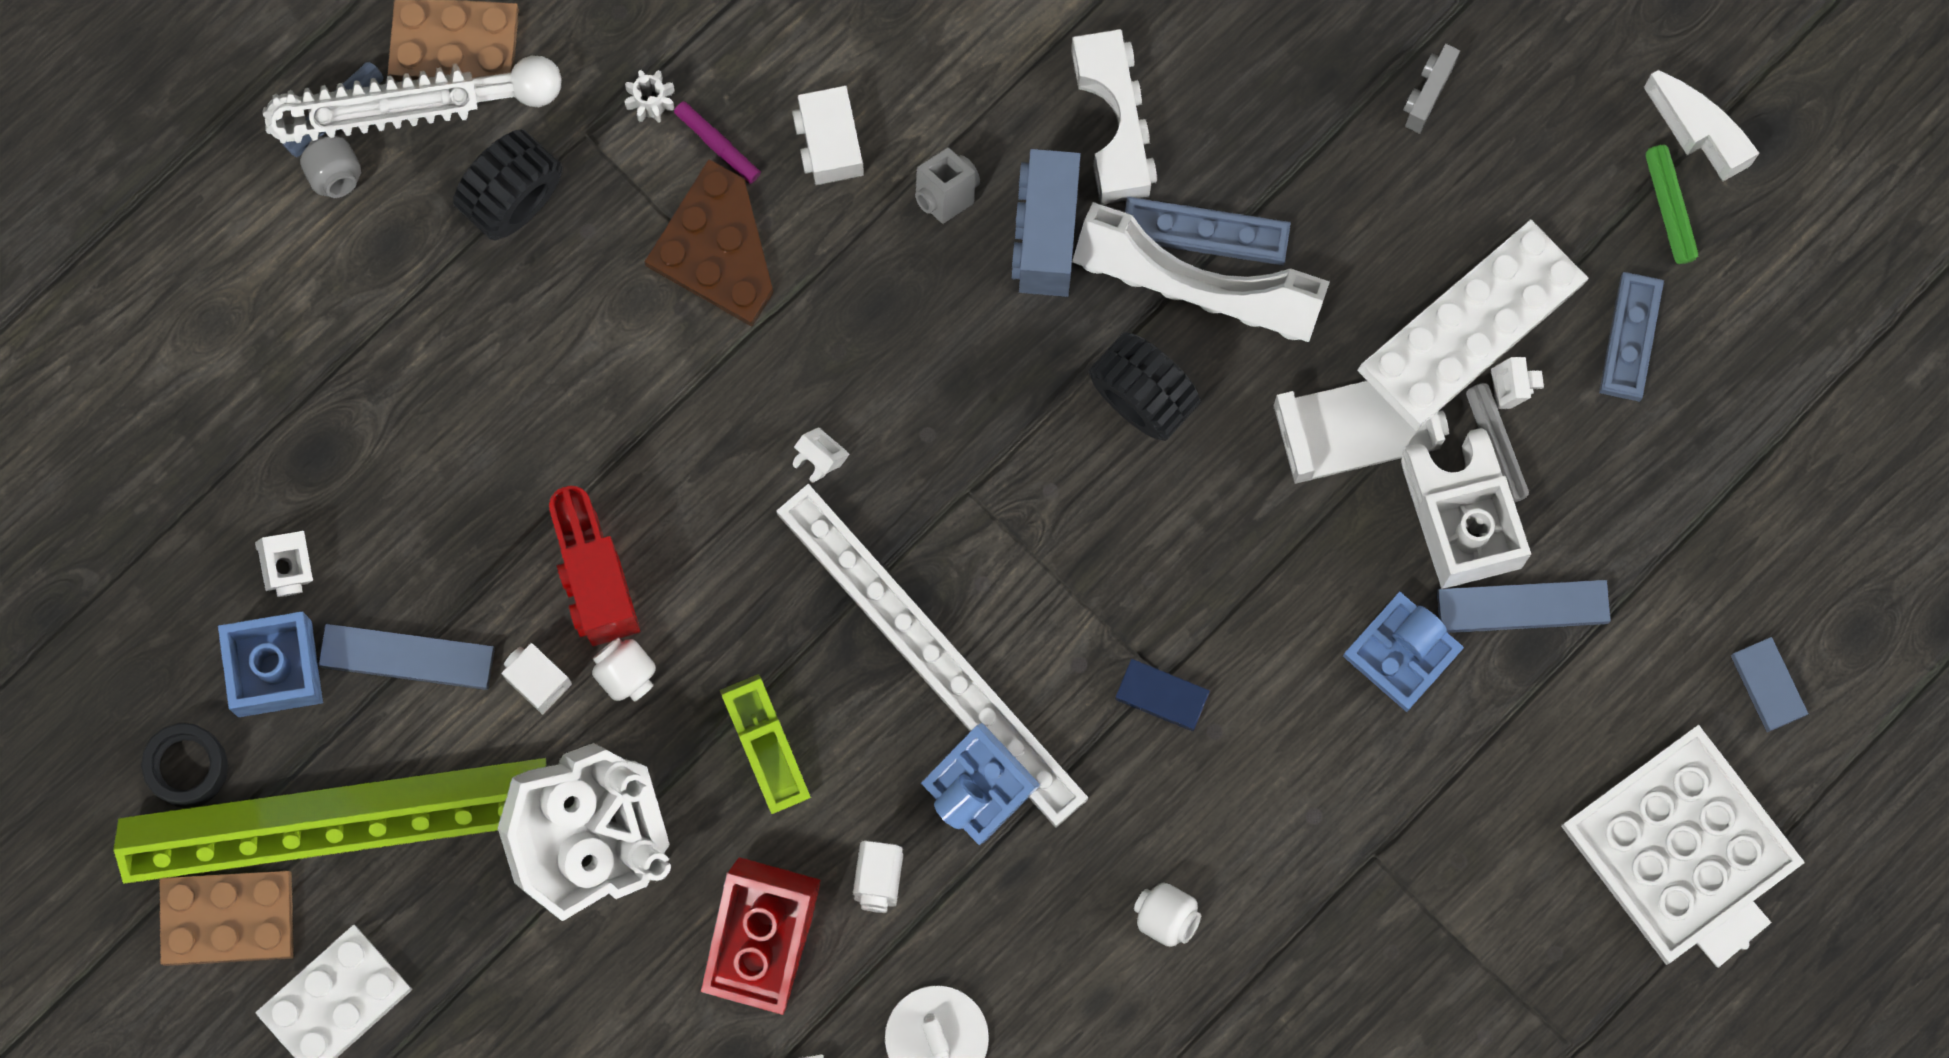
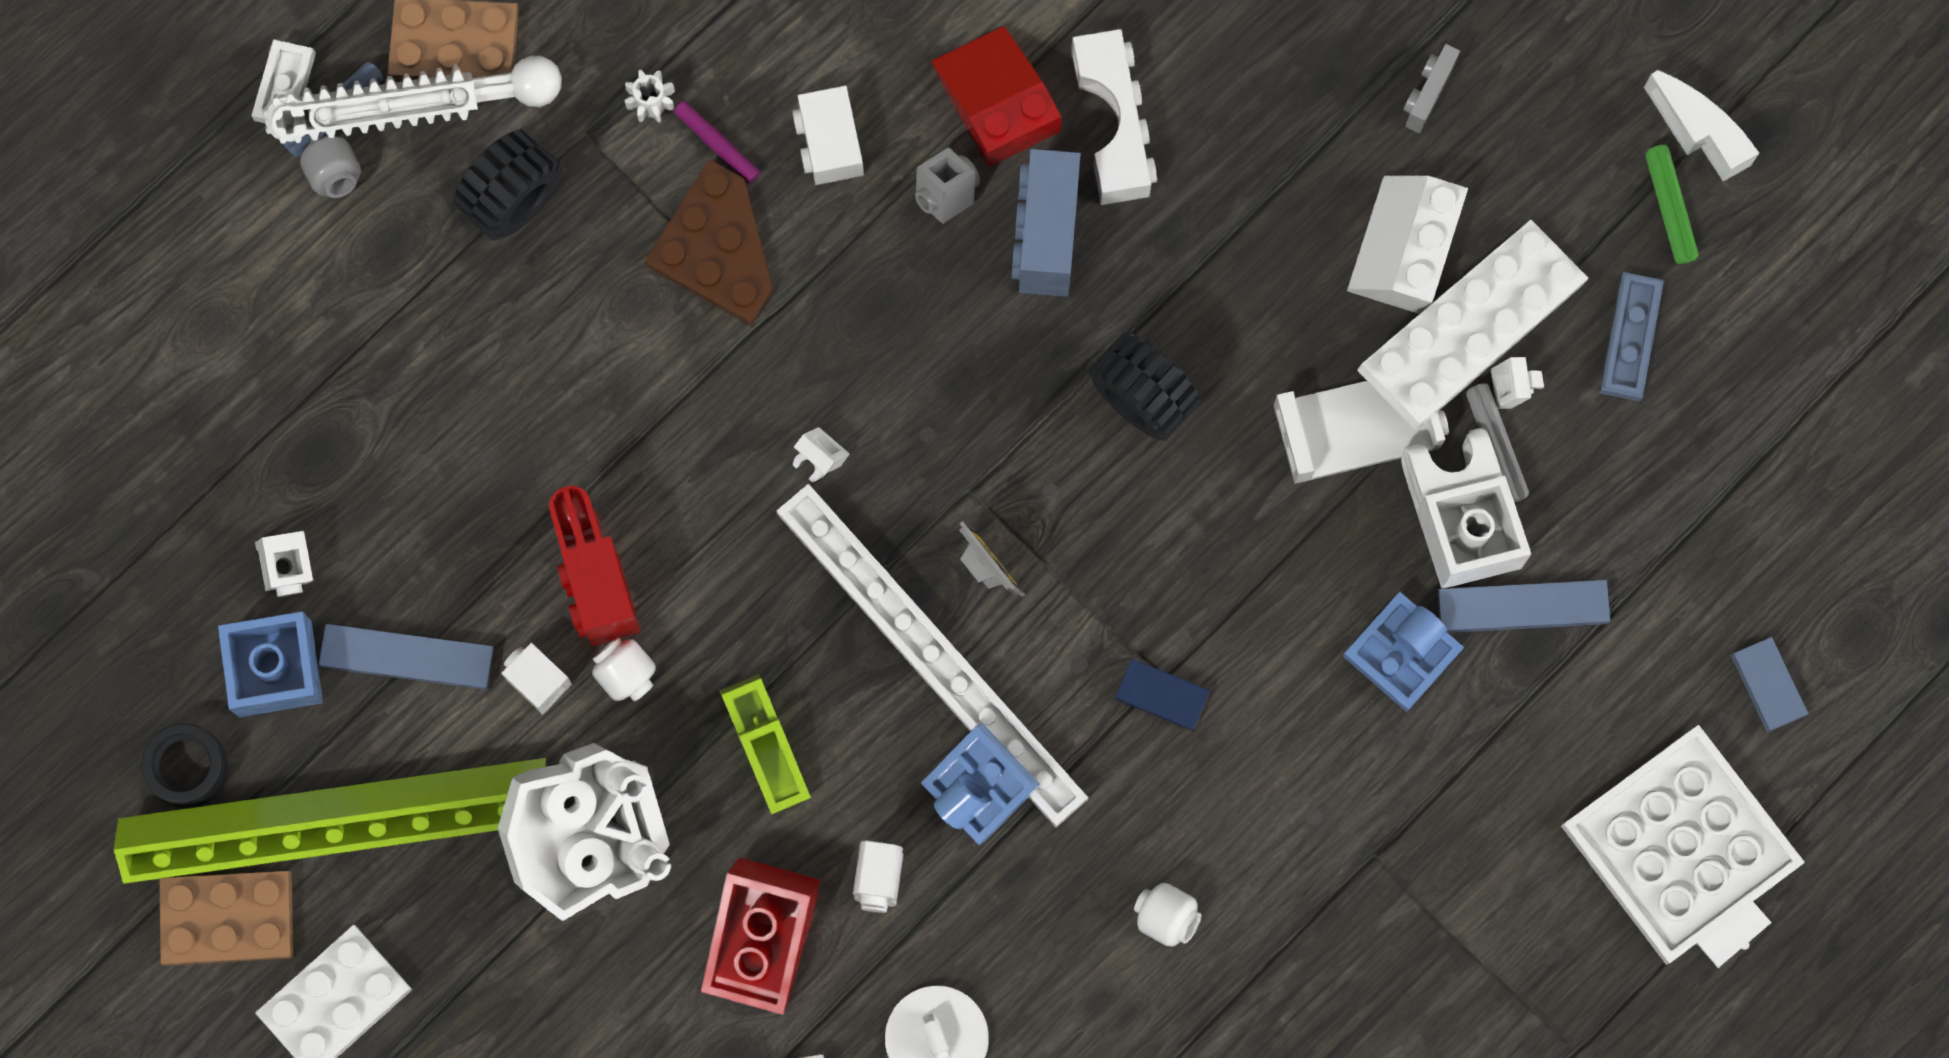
white arch [1072,202,1329,342] -> none
sand blue tile [1125,197,1291,266] -> none
none -> white plate [251,39,316,125]
none -> red slope [931,26,1062,168]
none -> light grey piece [959,521,1026,597]
none -> white slope [1347,176,1468,314]

